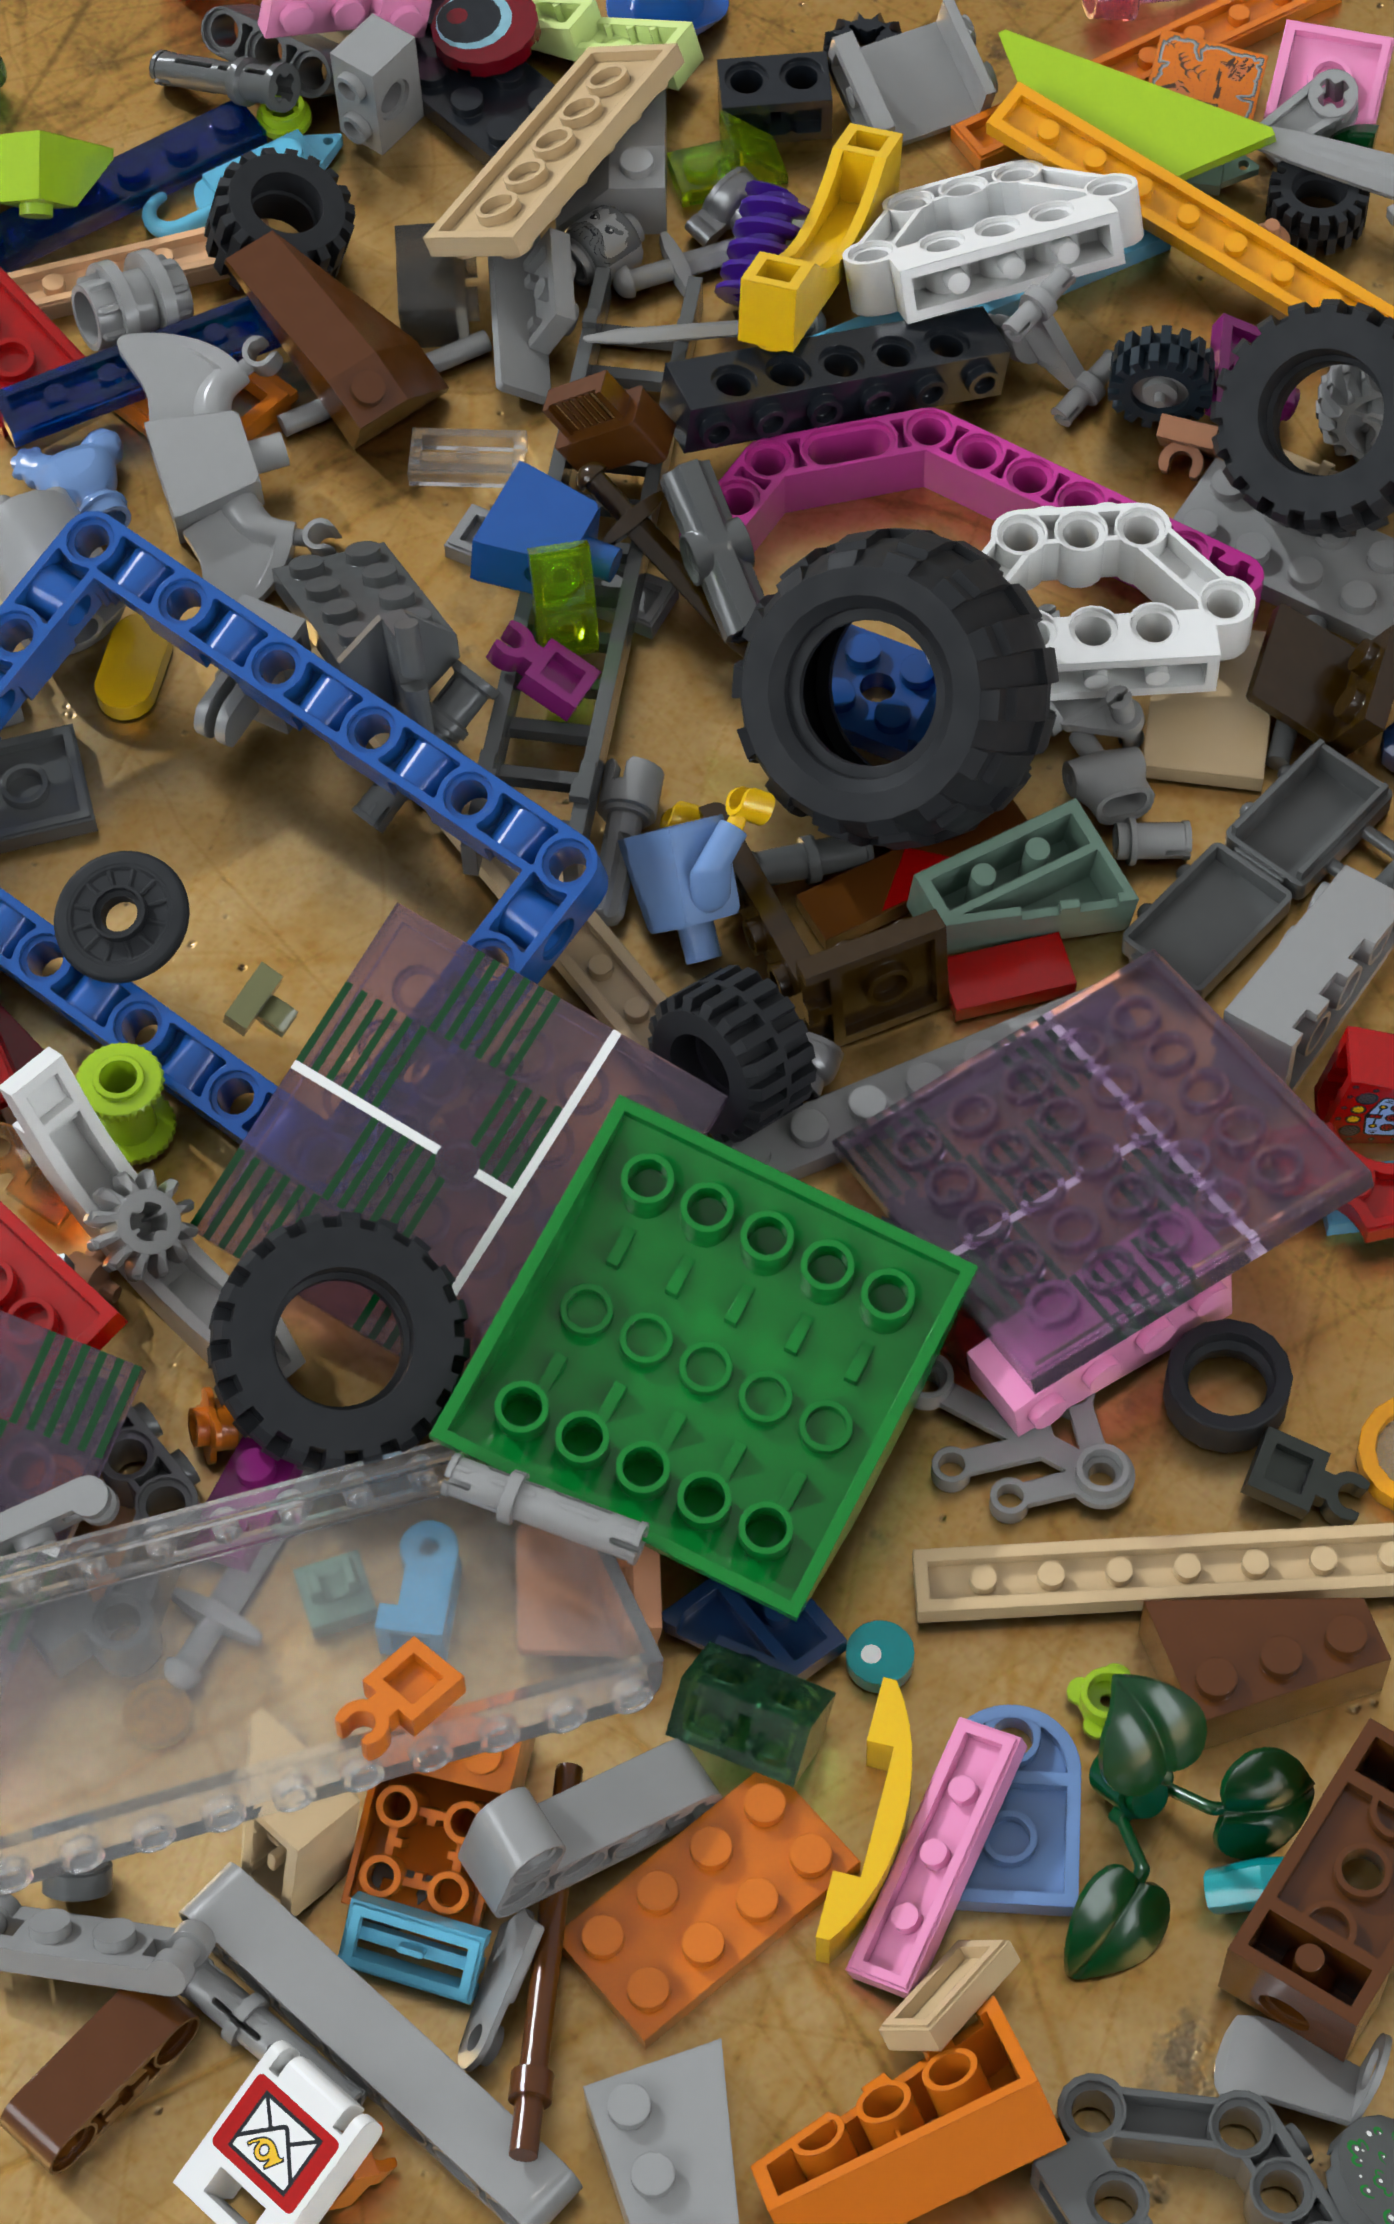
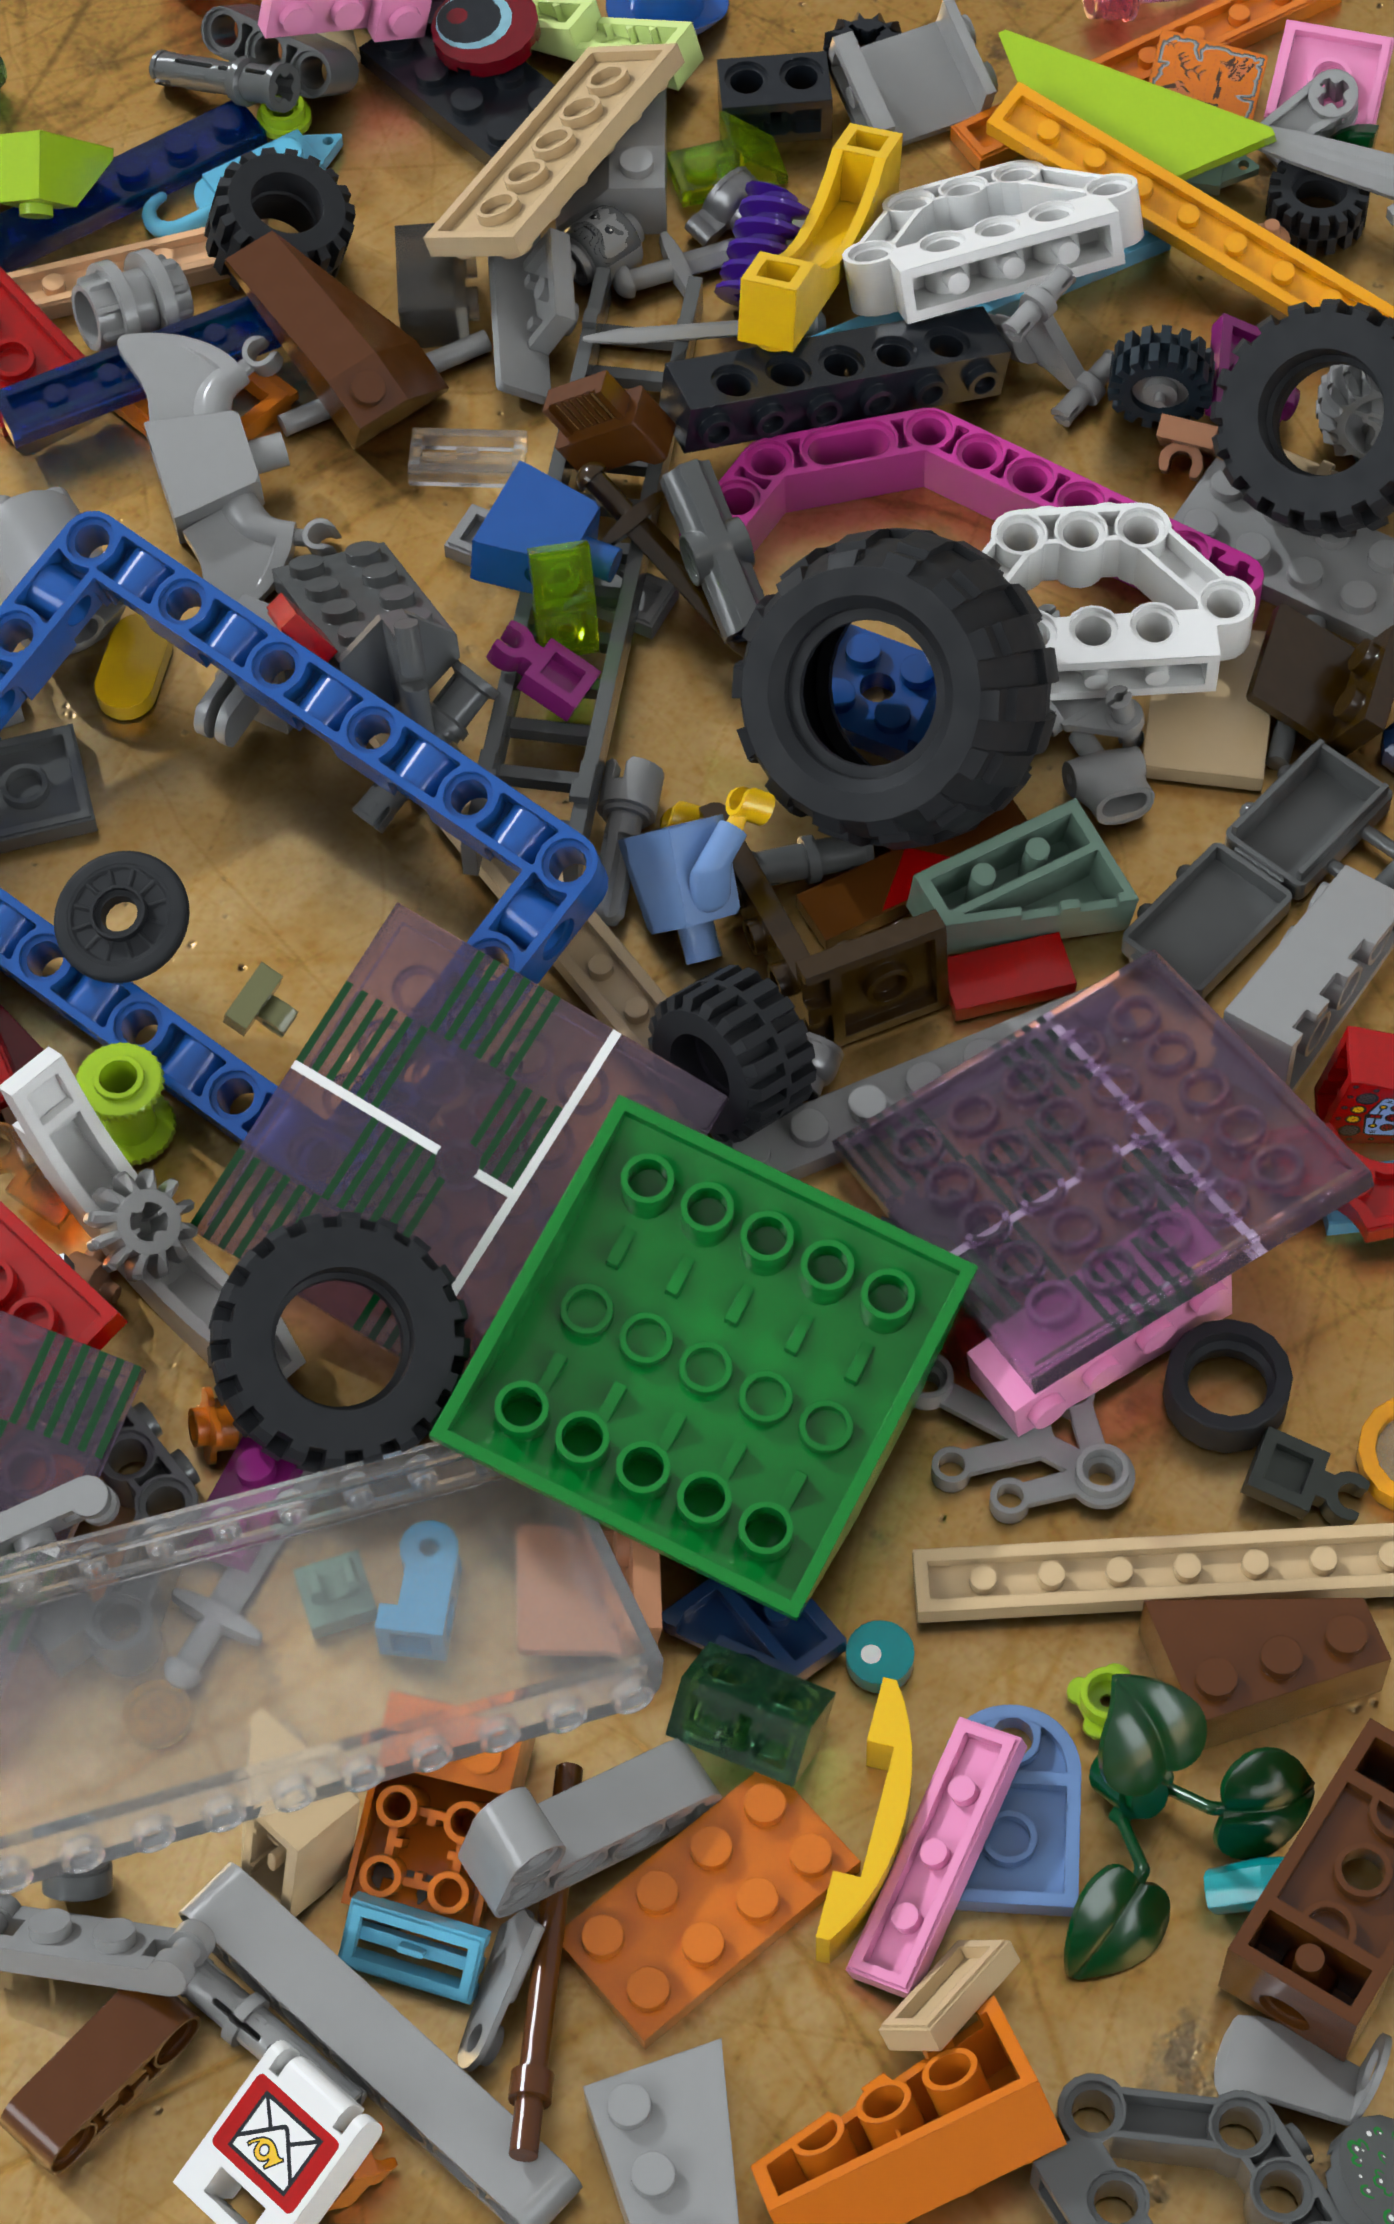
medium blue animal [10,428,131,527] -> none
light grey brick [330,13,424,155] -> none
orange plate [335,1636,466,1761] -> none
light grey pin [440,1453,650,1566] -> none
light grey pin [1112,816,1192,866] -> none
none -> red tile [266,593,338,663]

